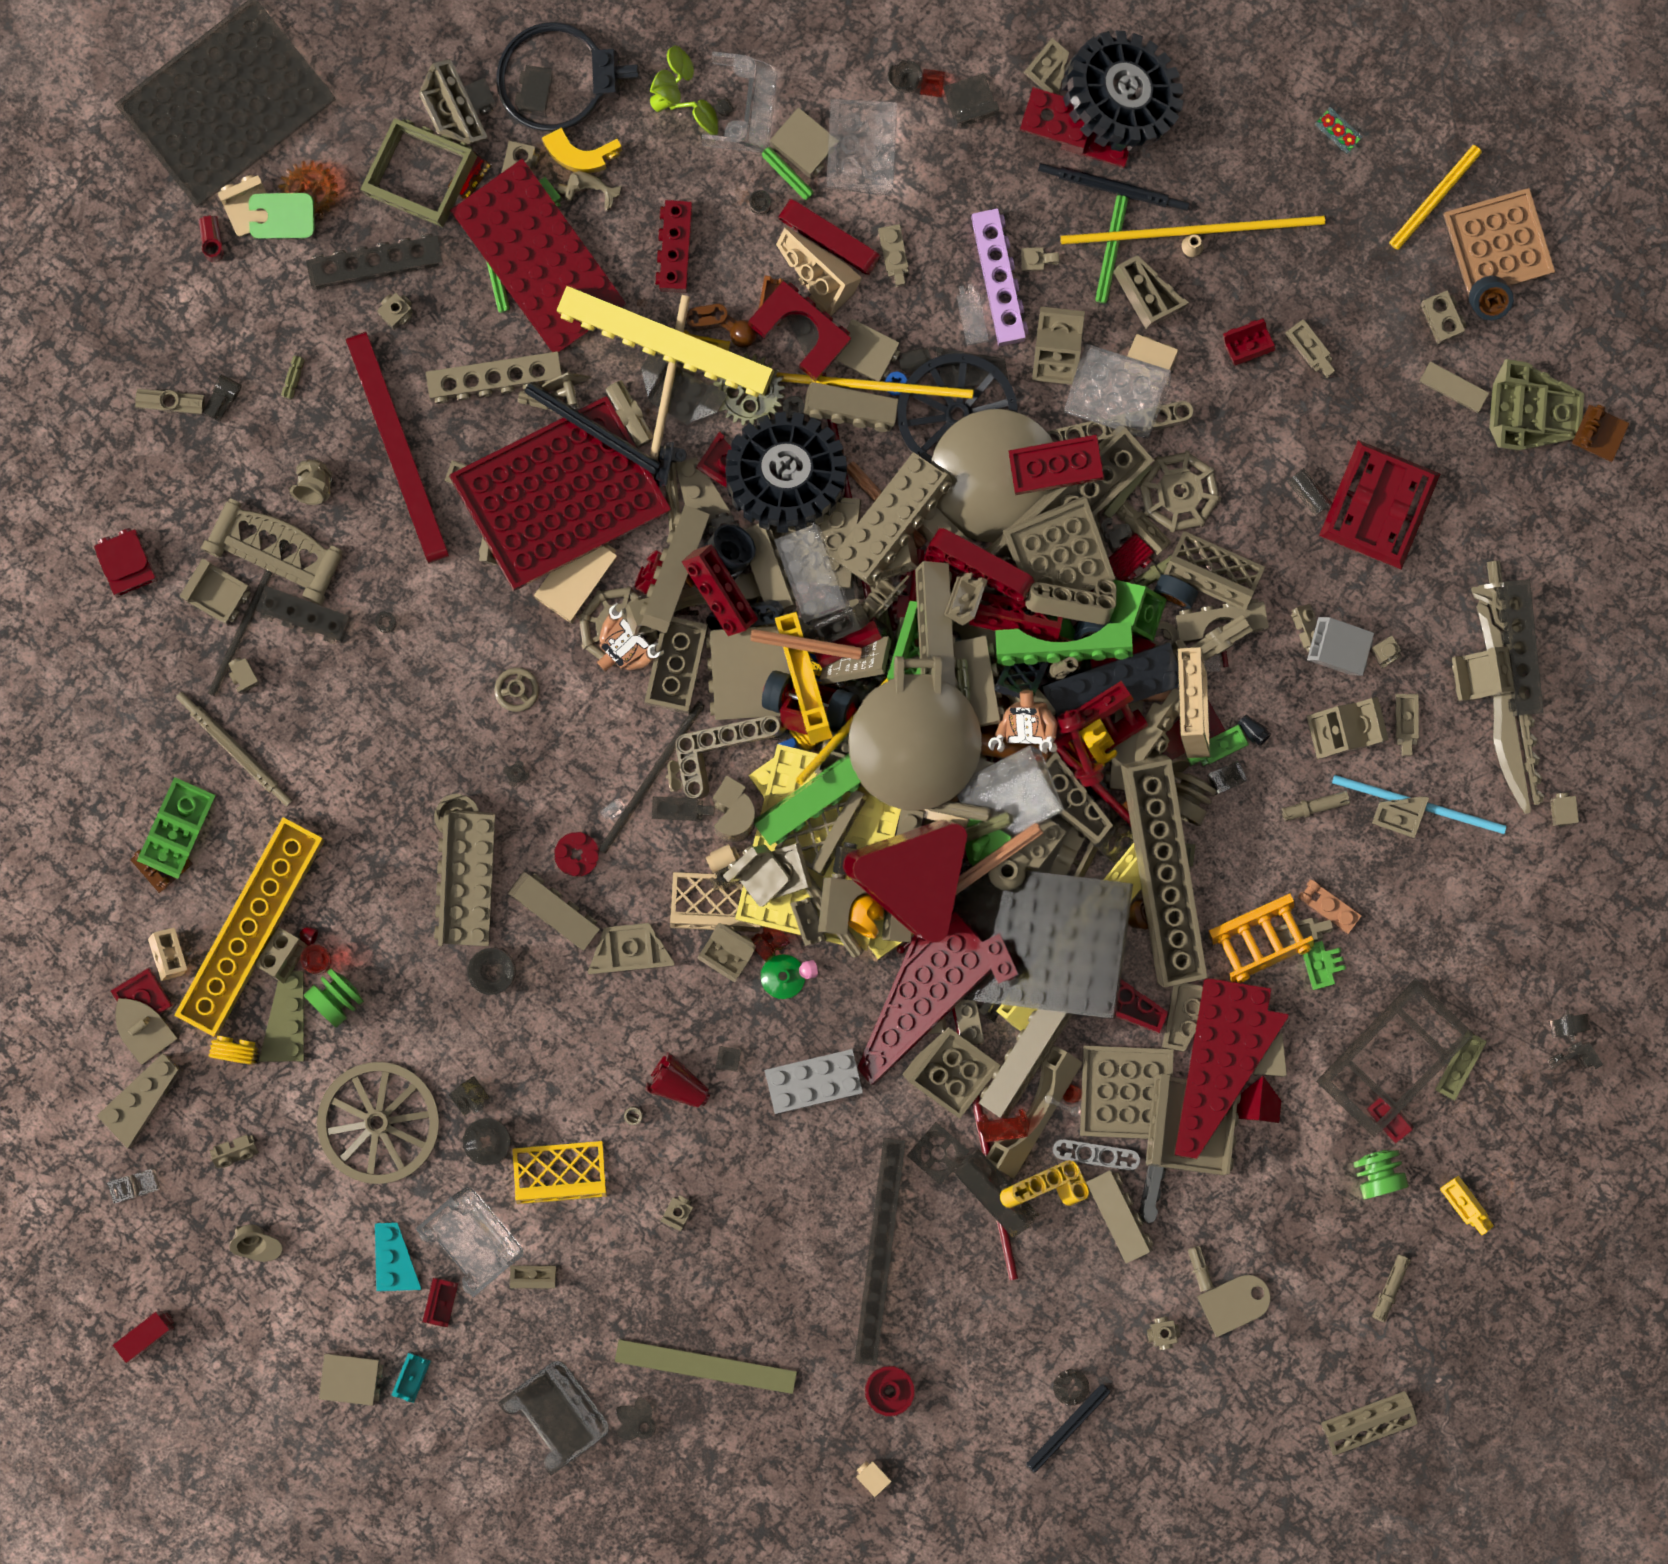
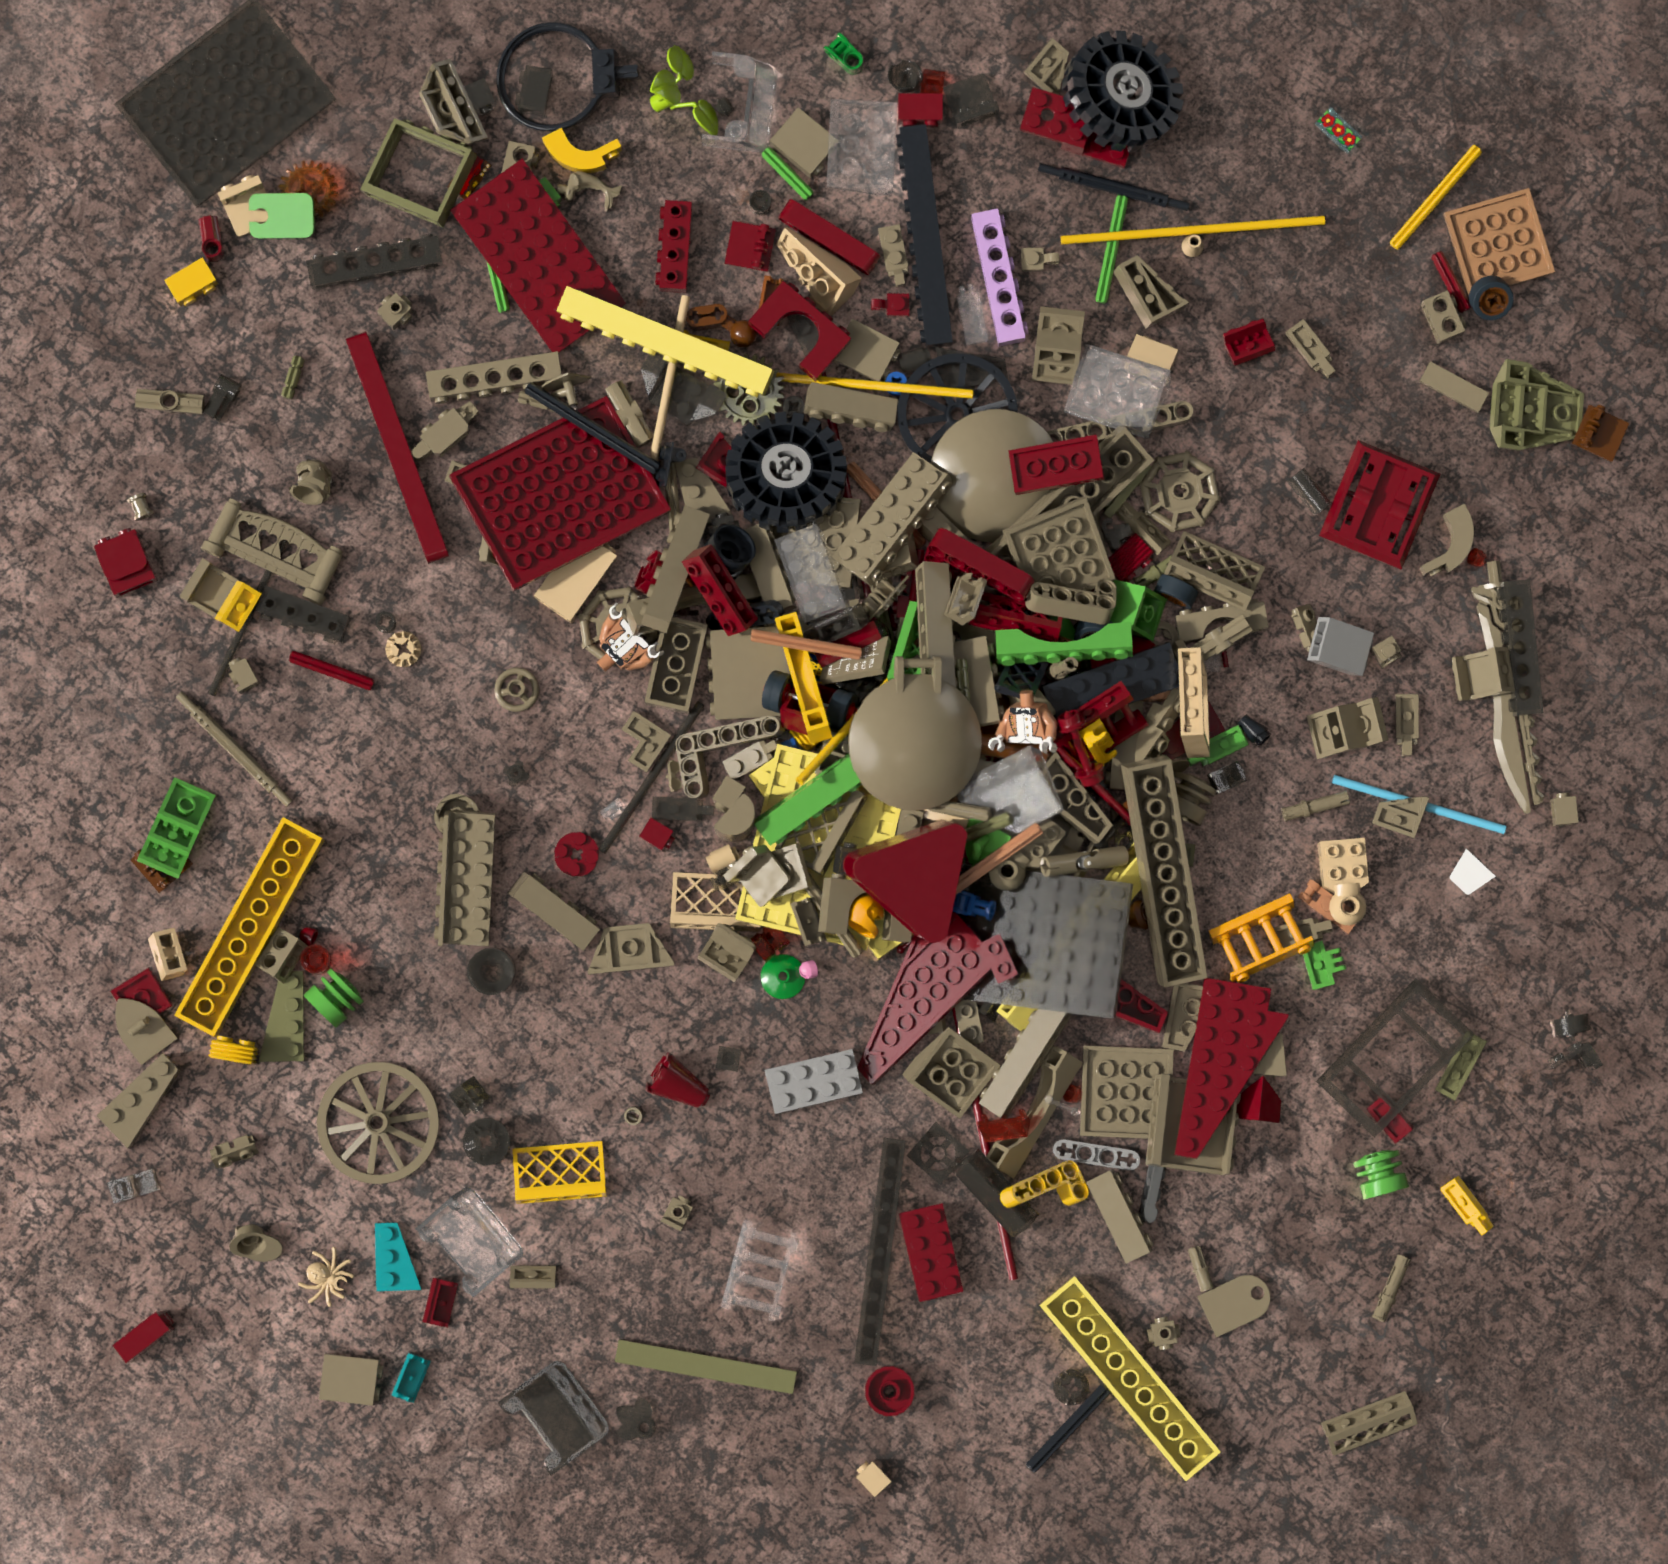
none -> dark tan bush [127,493,154,521]
none -> yellow brick [164,257,218,307]
none -> yellow panel [215,581,261,632]
none -> dark red axle [289,651,374,691]
none -> tan animal [298,1247,354,1307]
none -> tan gear [385,631,421,667]
none -> dark tan hinge [412,401,479,461]
none -> dark tan plate [622,711,671,773]
none -> dark red brick [639,817,675,852]
none -> clear fence [721,1220,799,1321]
none -> hinge [722,739,781,780]
none -> dark red hinge [724,221,776,272]
none -> green piece [823,33,863,75]
none -> dark red plate [871,293,909,317]
none -> black brick [896,124,953,349]
none -> dark red brick [898,93,943,128]
none -> dark red brick [898,1203,964,1302]
none -> blue connector [952,891,996,921]
none -> light yellow brick [1039,1276,1220,1481]
none -> dark tan piece [1040,846,1129,877]
none -> tan brick [1317,838,1369,926]
none -> dark tan arch [1419,504,1474,577]
none -> dark red axle [1431,251,1471,313]
none -> white sticker [1450,849,1496,895]
none -> clear red hinge [1467,548,1487,567]

